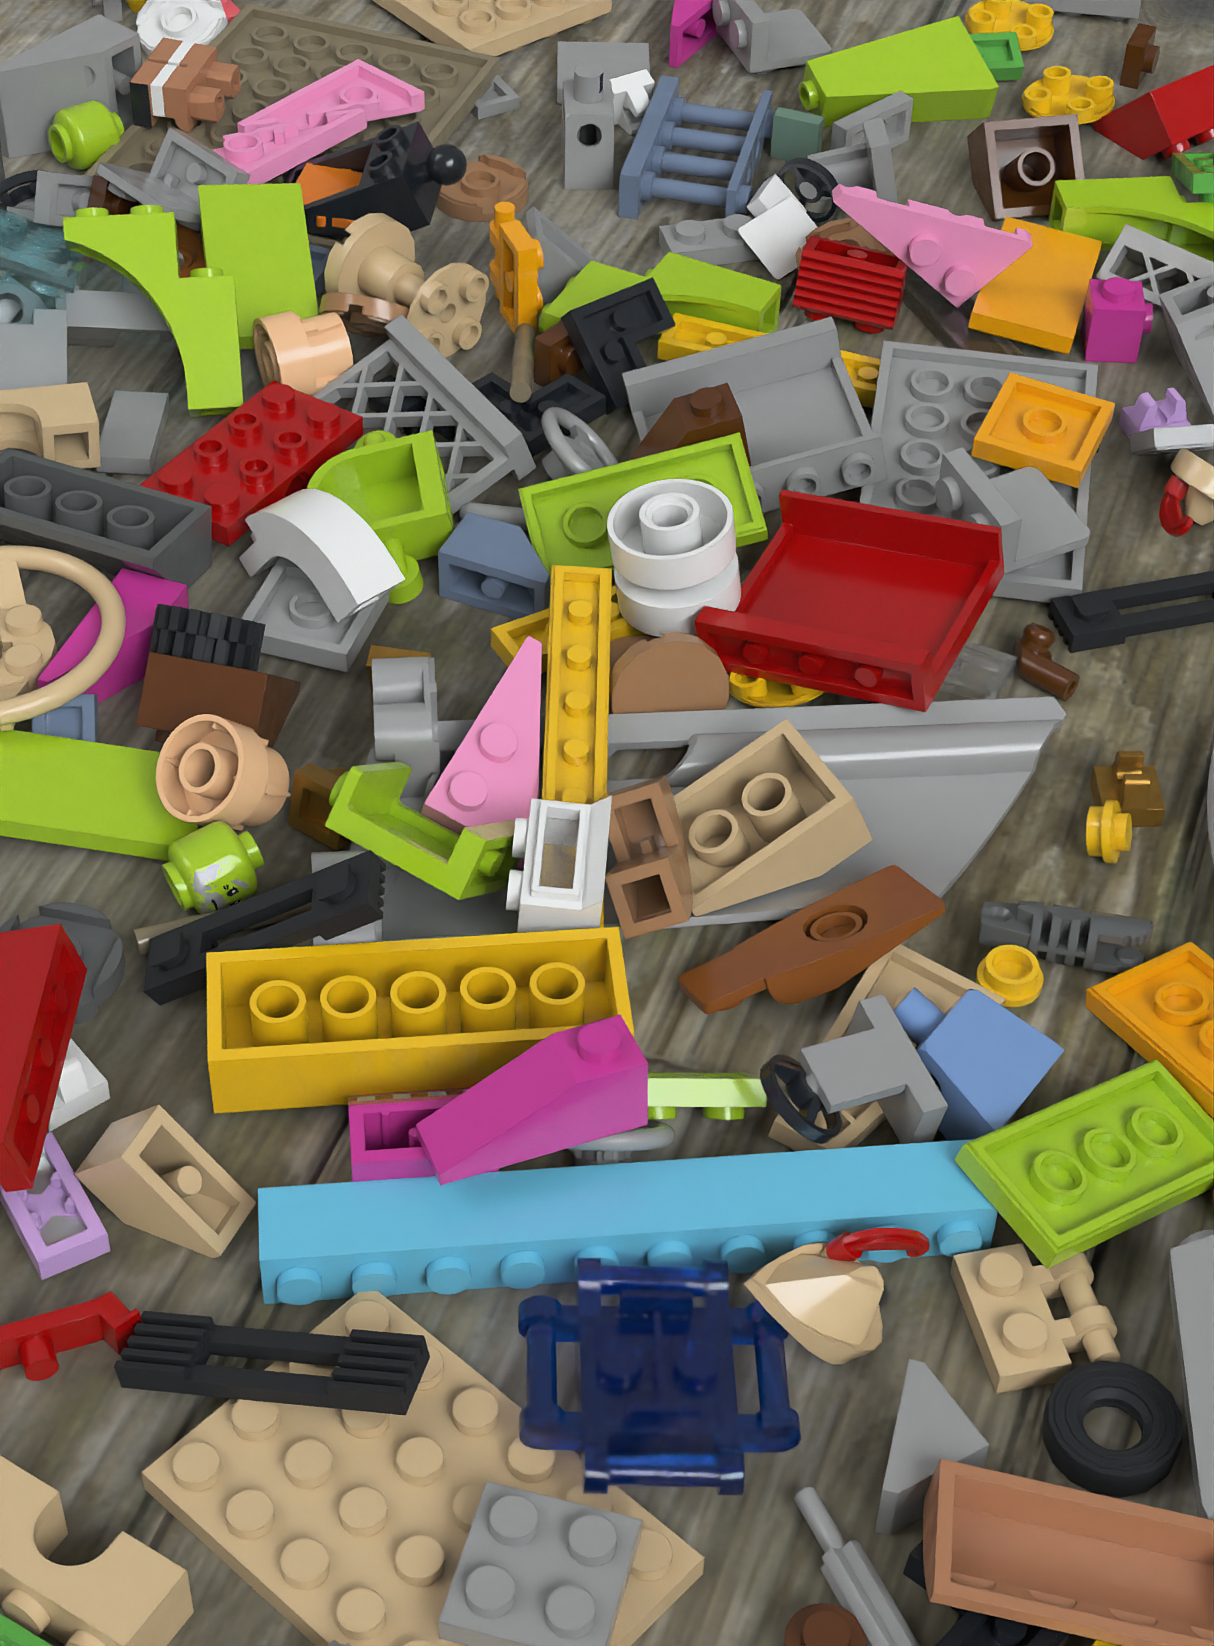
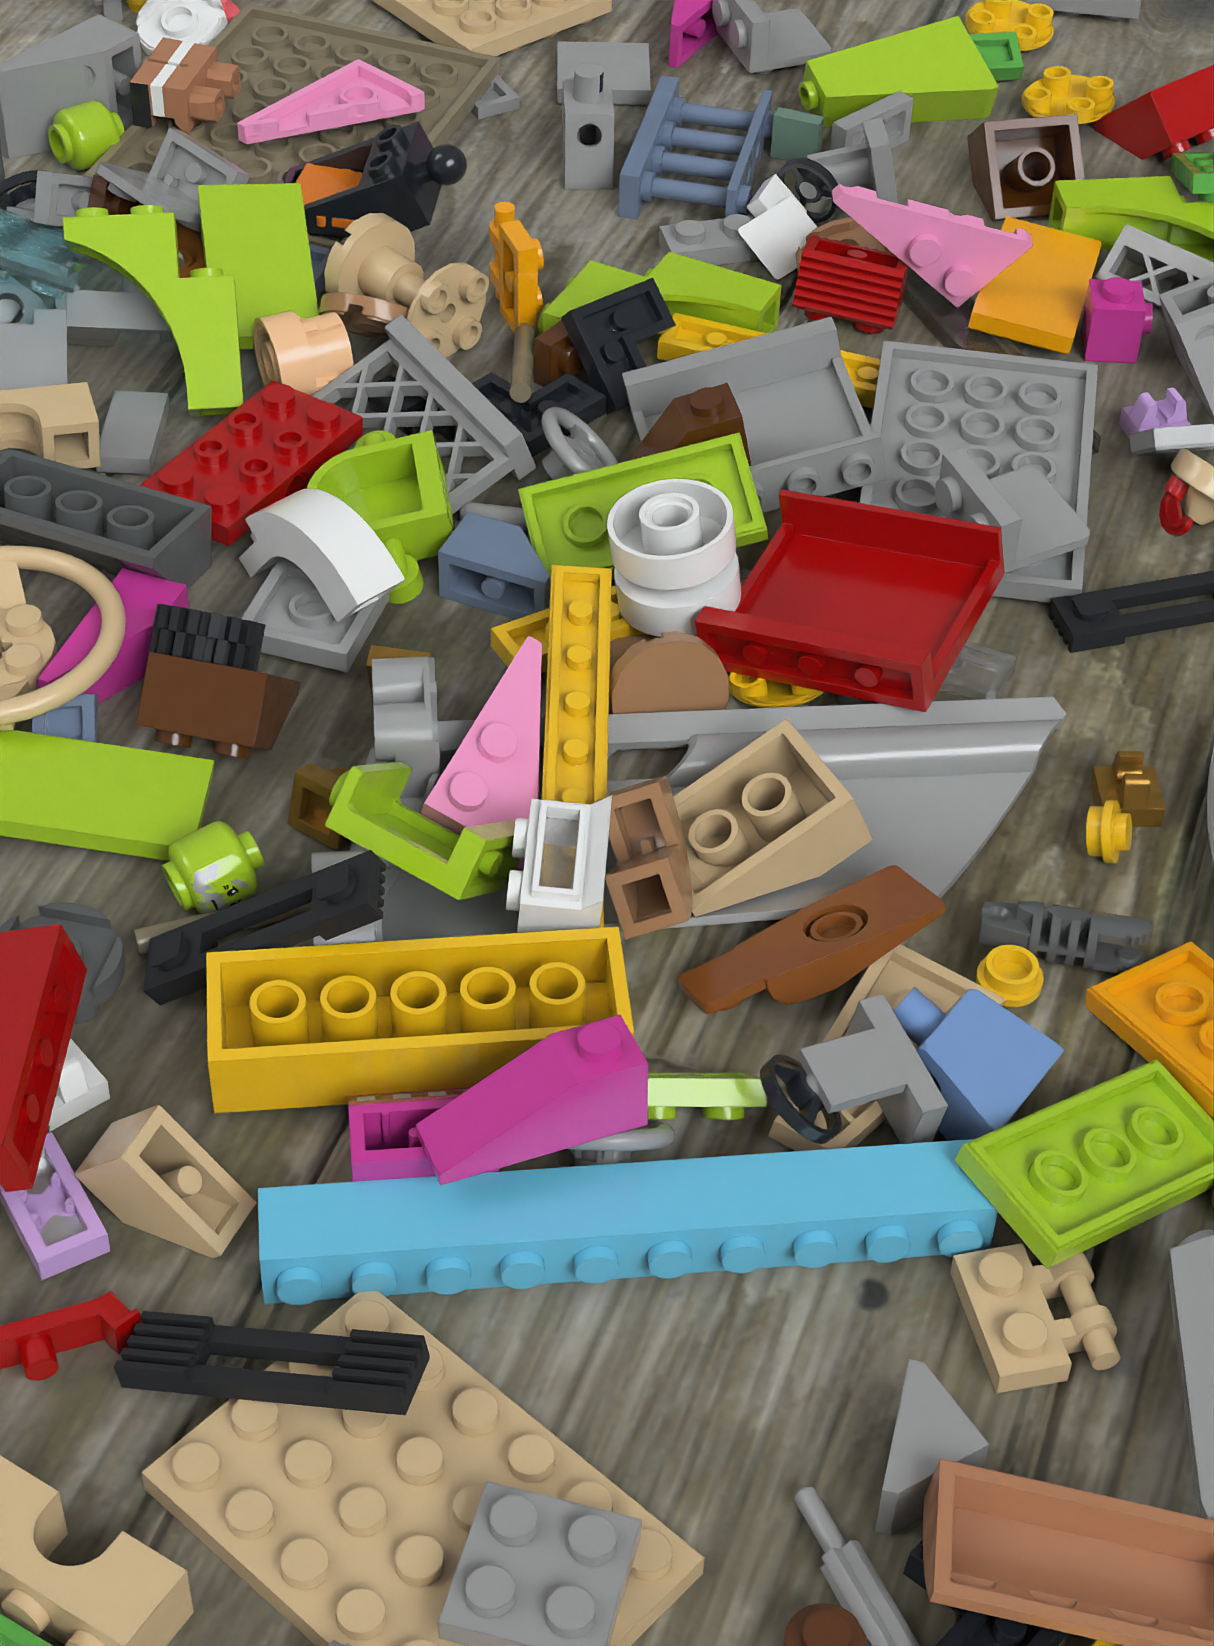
light nougat piece [156,714,291,831] -> none
bright pink wing [212,107,367,184] -> none
medium nougat tile [436,154,528,222] -> none
clear blue brick [518,1257,801,1496] -> none
light grey slope [526,206,600,302] -> none
white tile [610,69,655,135] -> none
tan piece [744,1227,930,1365] -> none
light orange plate [971,372,1115,488] -> none
reddish brown arm [1014,623,1080,701] -> none
black tyre [1043,1361,1182,1497] -> none
reddish brown plate [1120,23,1160,89] -> none

